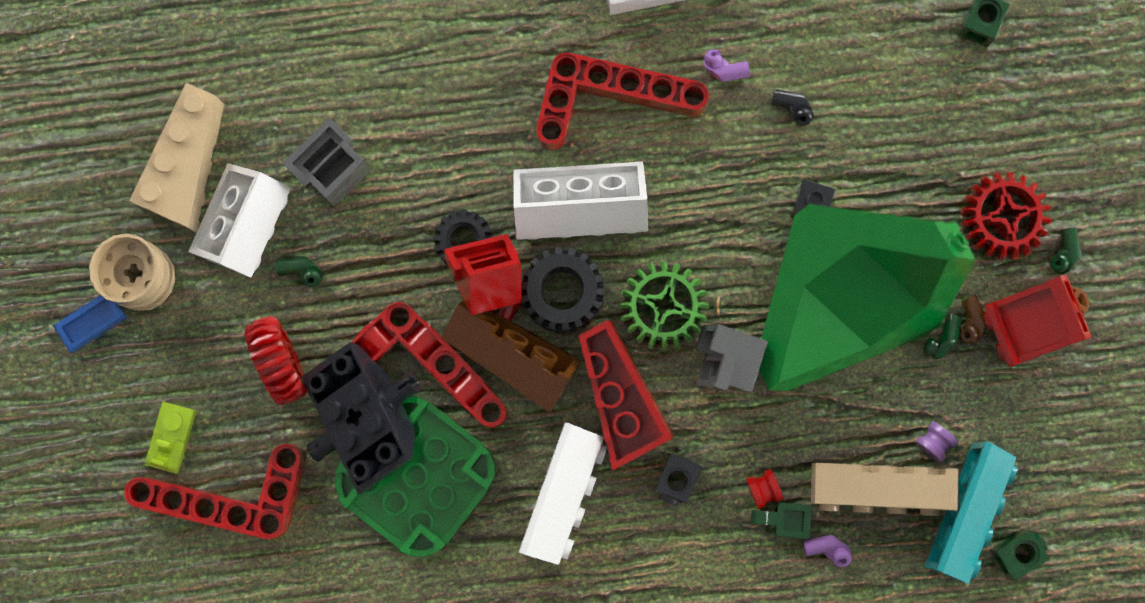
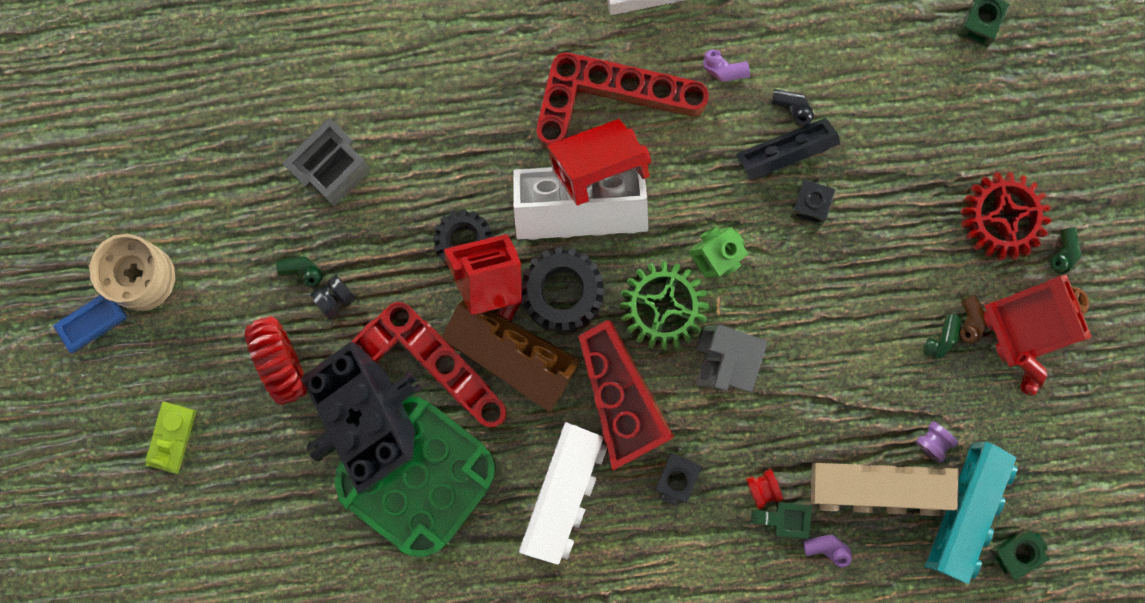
red beam [124,444,306,539] -> none
tan wedge [129,83,224,233] -> none
white slope [188,163,291,278] -> none
green panel [759,204,976,391] -> none
none -> black wheel [310,274,356,320]
none -> red panel [547,119,651,206]
none -> bright green brick [688,226,749,278]
none -> black plate [736,118,840,181]
none -> red arm [1016,351,1047,396]

